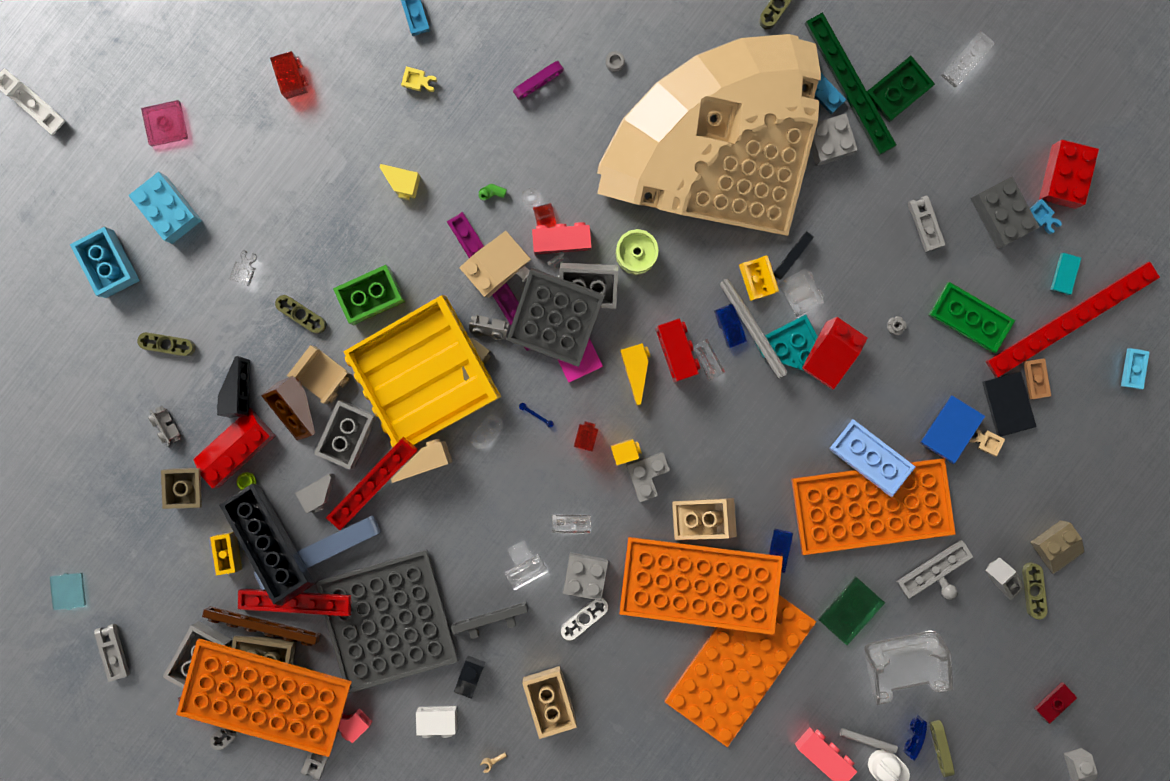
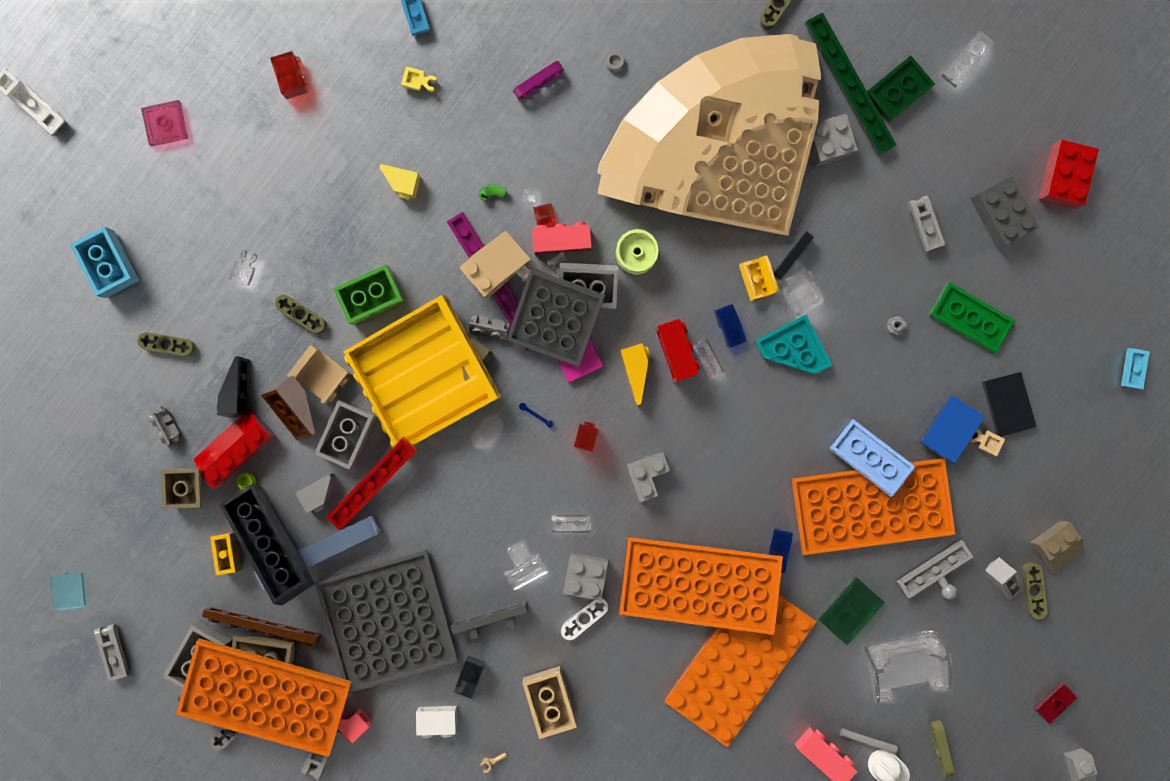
medium azure brick [128,172,202,244] -> none
red plate [238,589,351,616] -> none
tan slope [391,439,452,483] -> none
yellow brick [610,439,641,465] -> none
tan slope [672,498,737,540] -> none
light grey axle [720,279,788,379] -> none
red slope [802,317,868,390] -> none
dark azure plate [814,73,846,114] -> none
clear blue slope [903,715,927,761] -> none
red plate [985,262,1160,378] -> none
medium nougat plate [1023,358,1051,399] -> none
dark azure plate [1030,199,1062,234] -> none
teal tile [1050,253,1081,295] -> none

